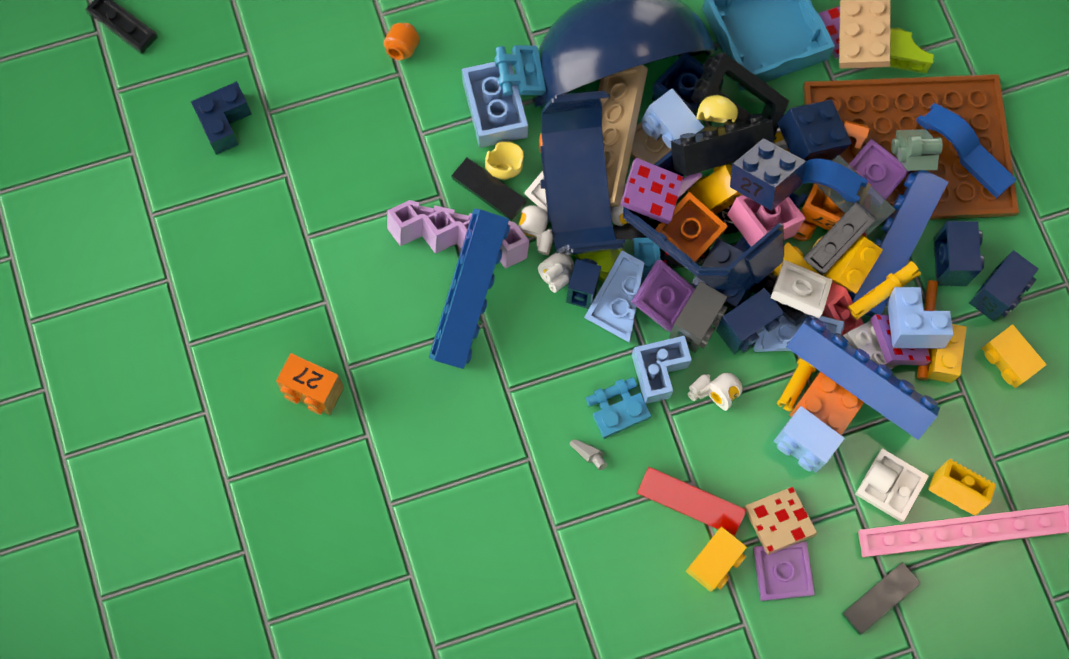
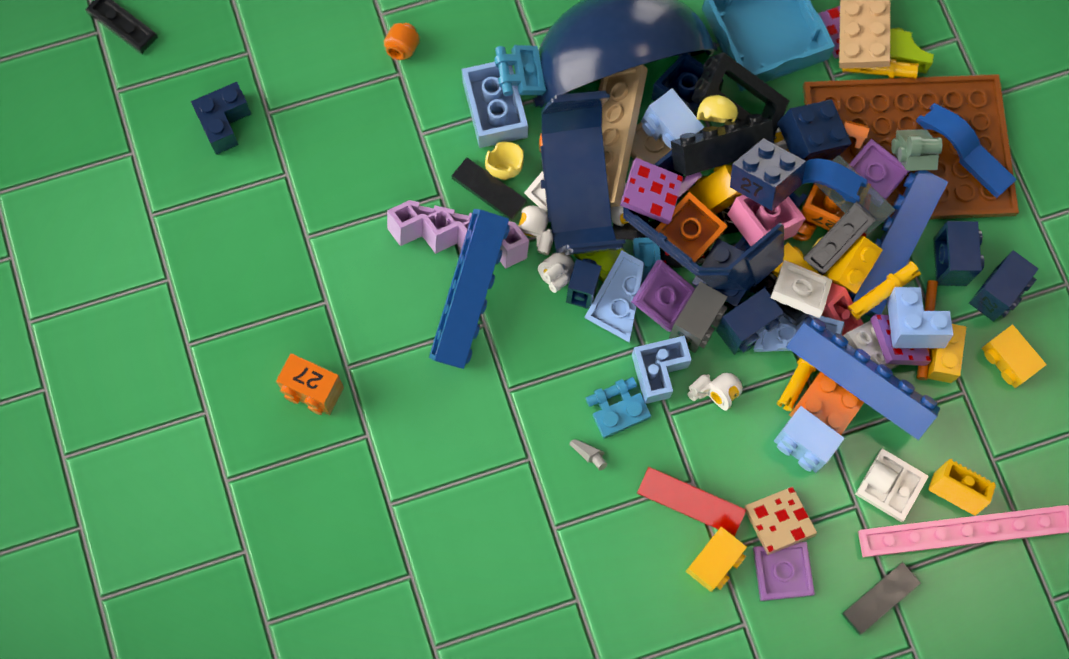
none -> yellow pin [842,59,919,79]

